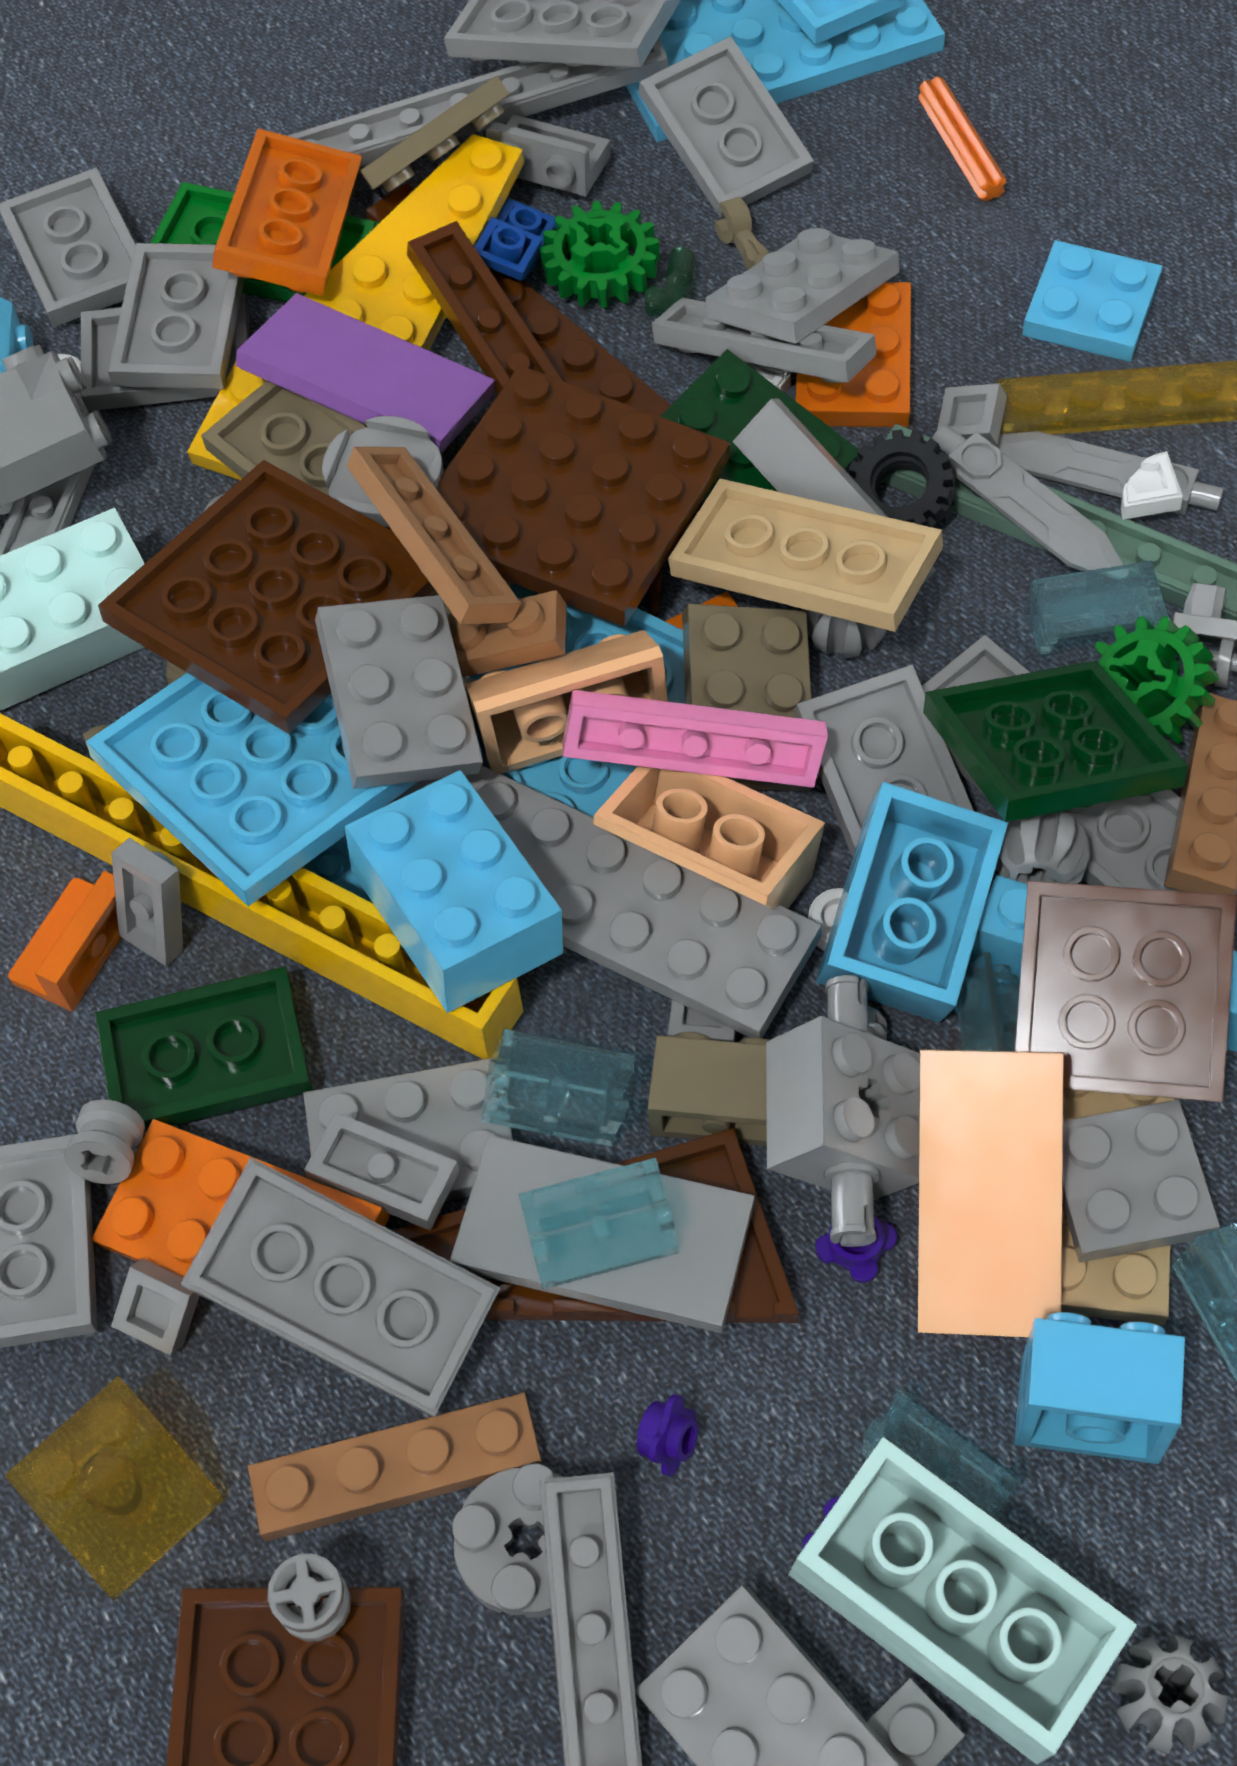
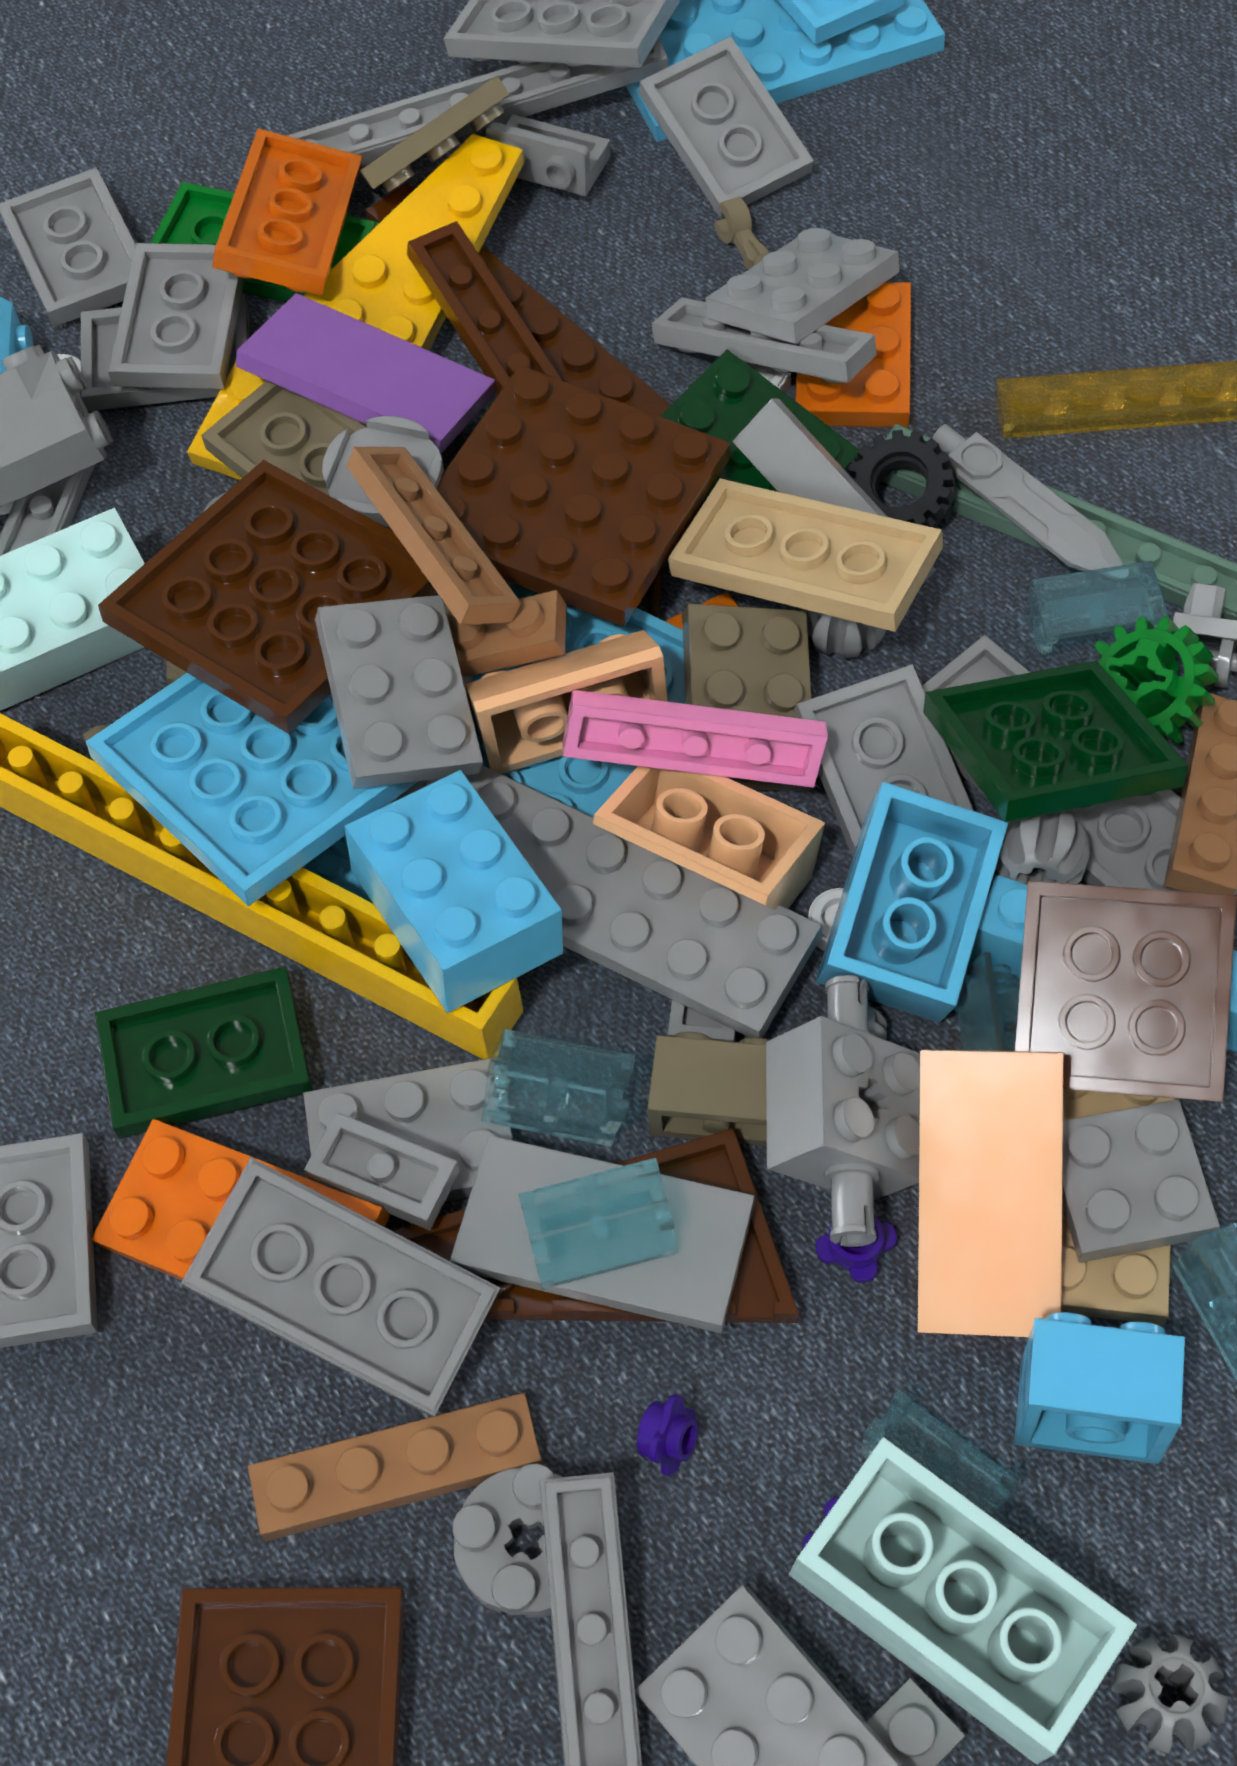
clear yellow slope [4,1375,225,1600] -> none
orange panel [8,871,121,1012] -> none
light grey wheel [64,1099,145,1184] -> none
light grey plate [111,838,183,967] -> none
light grey plate [111,1258,200,1356] -> none
light grey wheel [268,1553,351,1642] -> none
blue slope [474,198,555,281] -> none
green gear [540,201,660,308] -> none
clear green arm [644,247,695,317] -> none
orange axle [918,76,1006,202] -> none
light grey plate [937,383,1007,446] -> none
light grey piece [996,431,1224,515] -> none
medium azure plate [1022,240,1163,362] -> none
white tile [1121,451,1183,520] -> none

